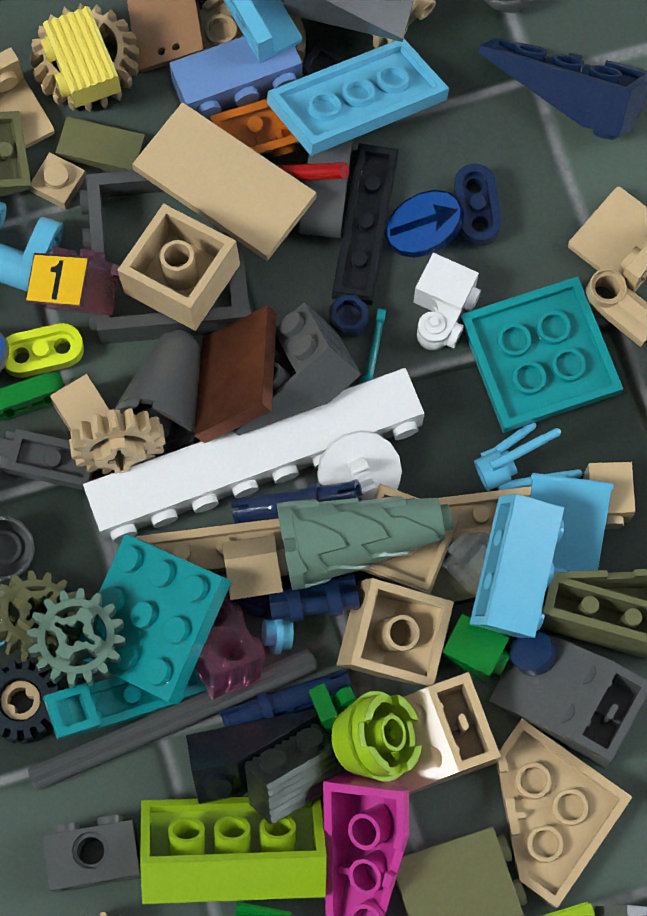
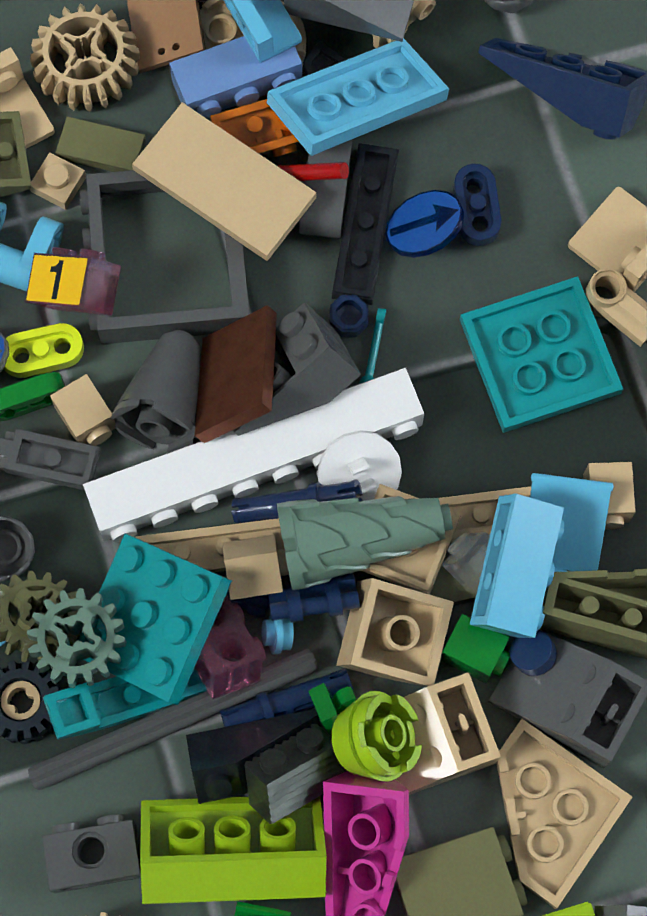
light yellow brick [40,6,121,108] -> none
tan gear [69,408,166,474] -> none
tan brick [117,203,240,331] -> none
white brick [413,253,481,351] -> none
medium azure plant [474,423,583,491] -> none

